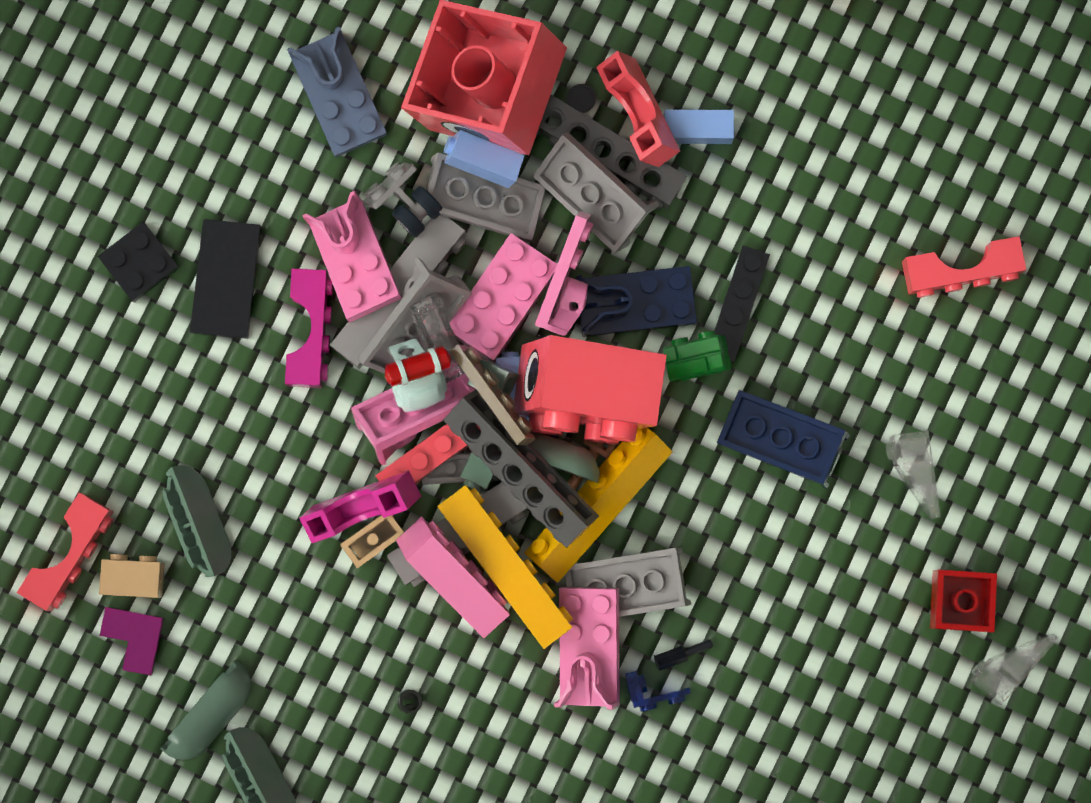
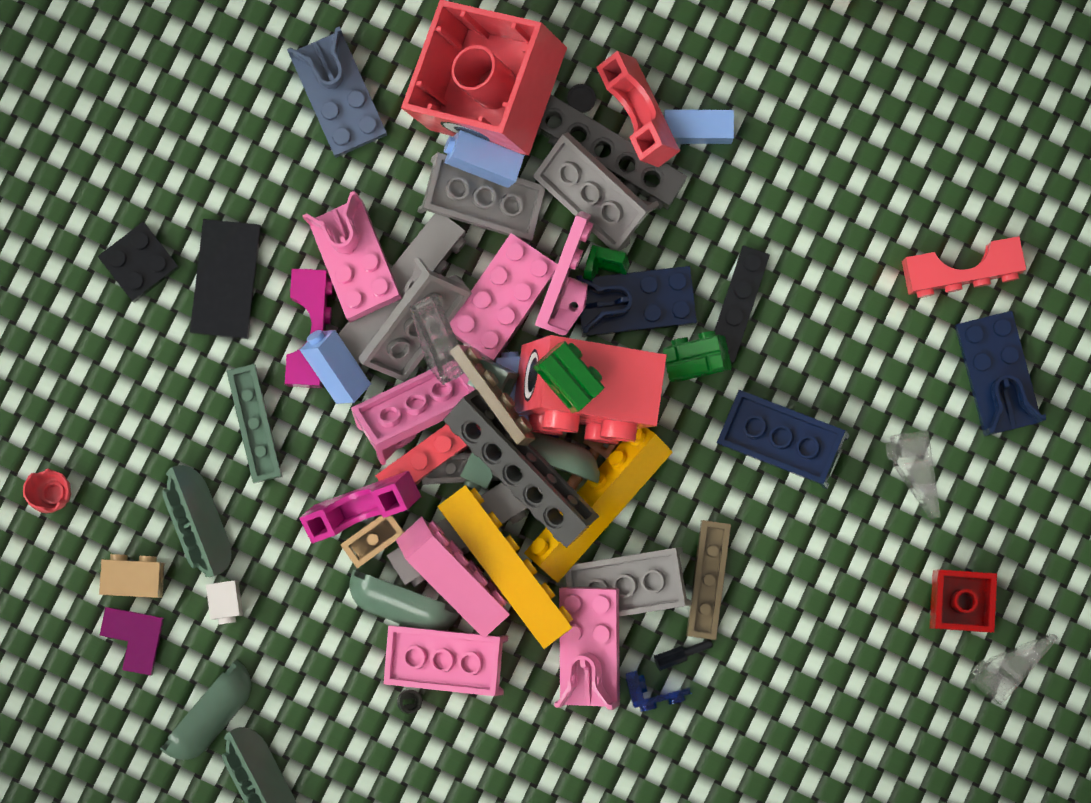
coral arch [17,492,114,611] -> none
plate [363,162,442,237] -> none
light aqua piece [384,339,451,412] -> none
none -> coral hair [23,469,71,513]
none -> white brick [206,580,243,625]
none -> sand green plate [226,364,282,484]
none -> light blue brick [300,330,371,404]
none -> sand green brick [349,569,460,631]
none -> bright pink plate [383,625,508,696]
none -> green brick [533,341,605,413]
none -> green tile [583,244,630,281]
none -> dark tan plate [686,520,731,640]
none -> dark blue plate [955,311,1046,437]

